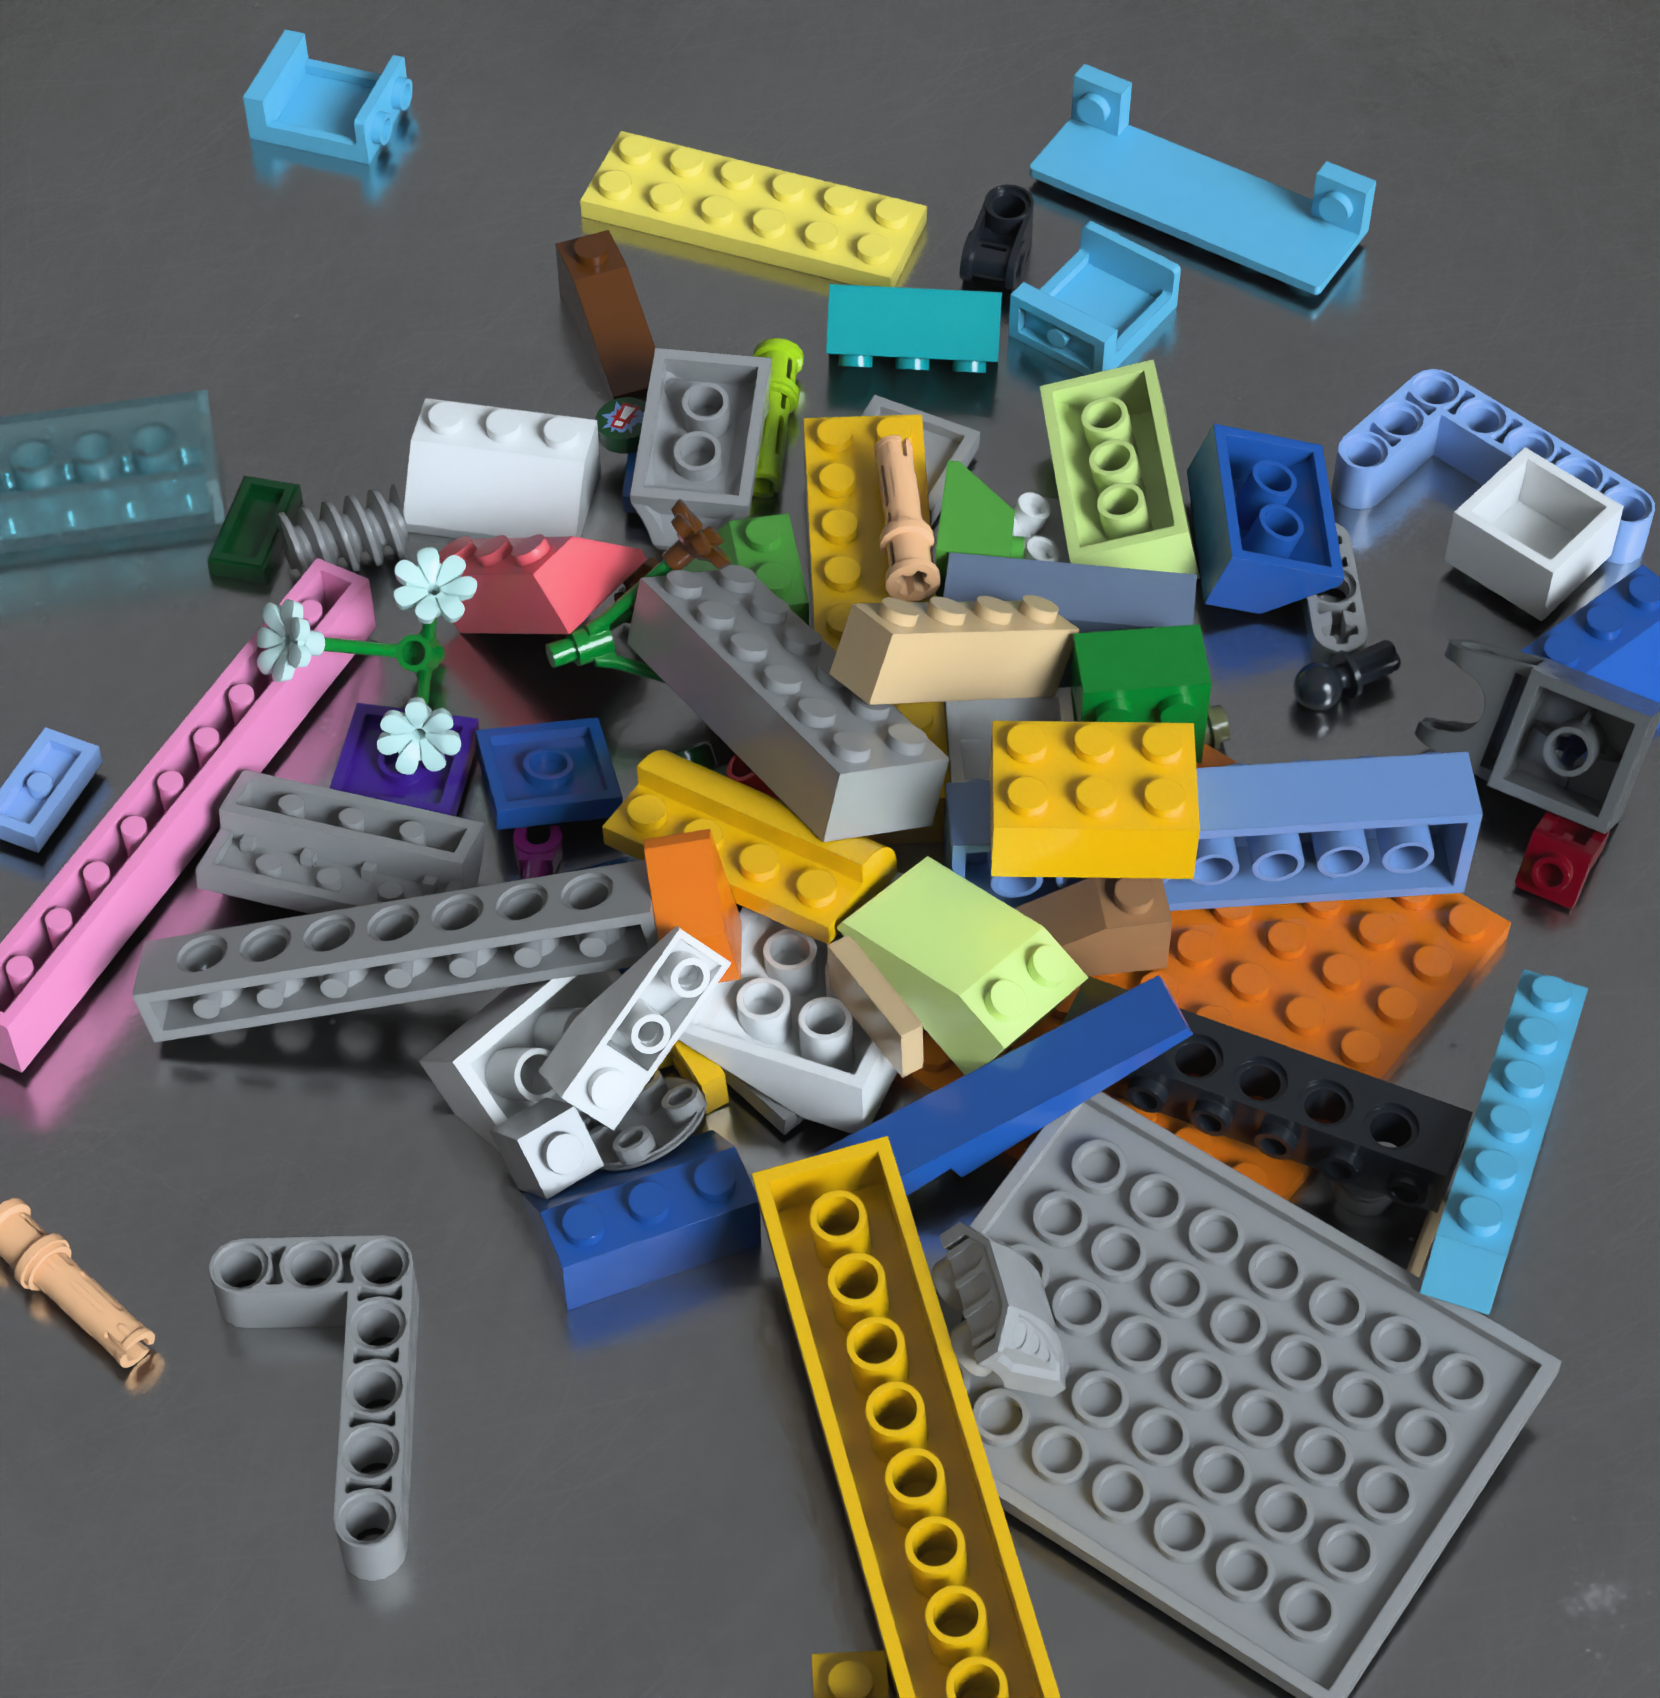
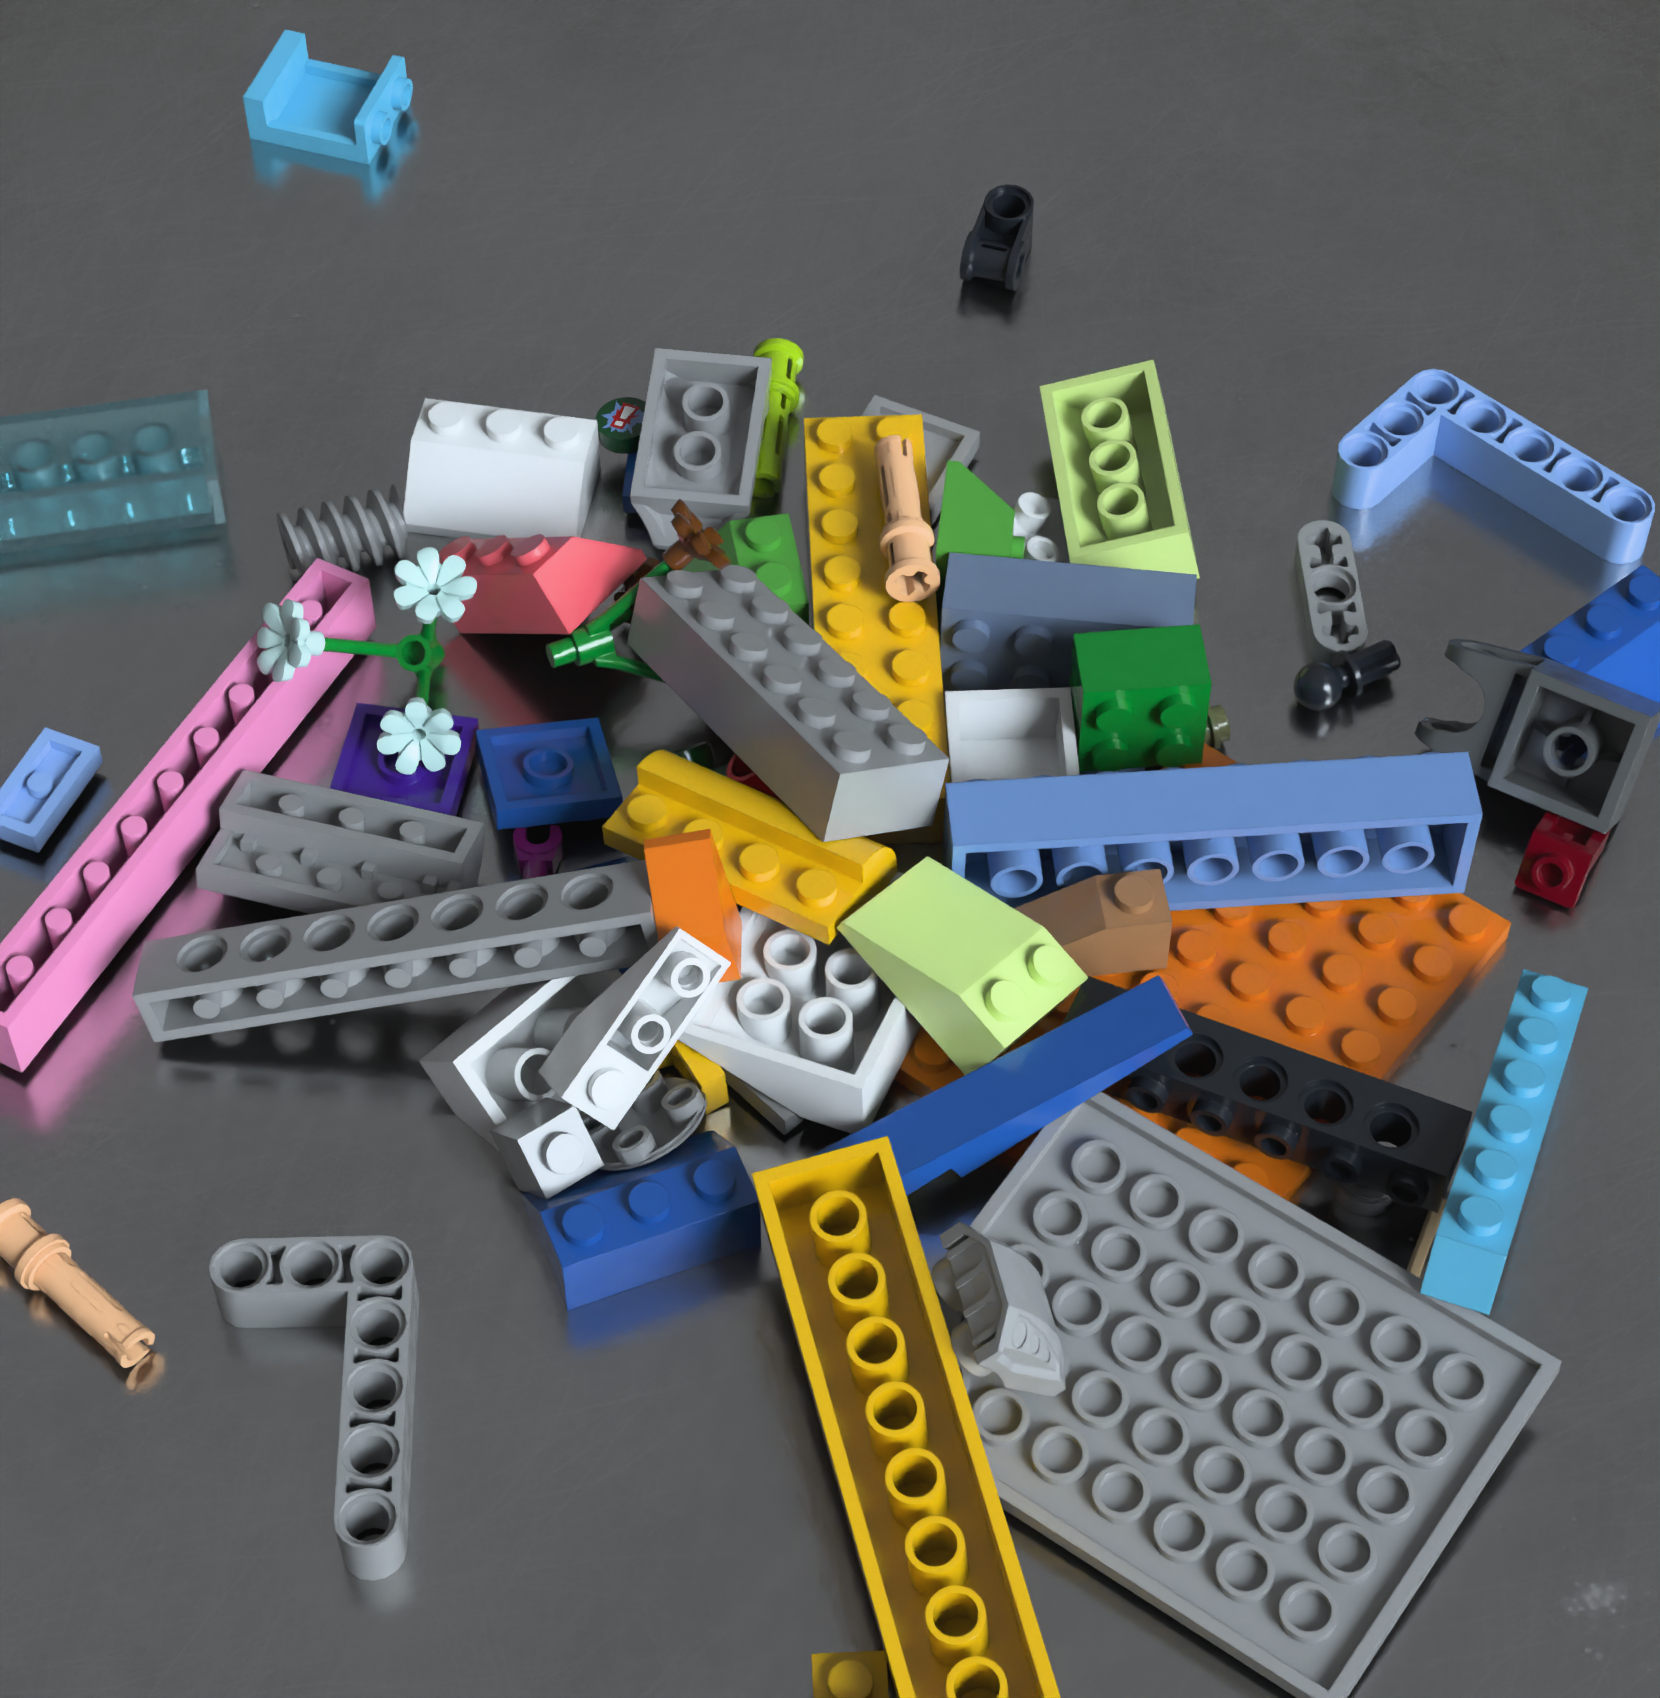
dark green tile [207,476,302,584] -> none
reddish brown slope [555,230,655,400] -> none
light yellow plate [580,131,927,287] -> none
teal slope [826,284,1002,373] -> none
tan tile [827,935,924,1078] -> none
tan brick [829,595,1079,705] -> none
yellow brick [990,721,1200,879] -> none
medium azure panel [1008,221,1181,375] -> none
medium azure bracket [1029,64,1376,295] -> none
blue slope [1187,423,1344,614] -> none
white piece [1444,447,1624,621] -> none

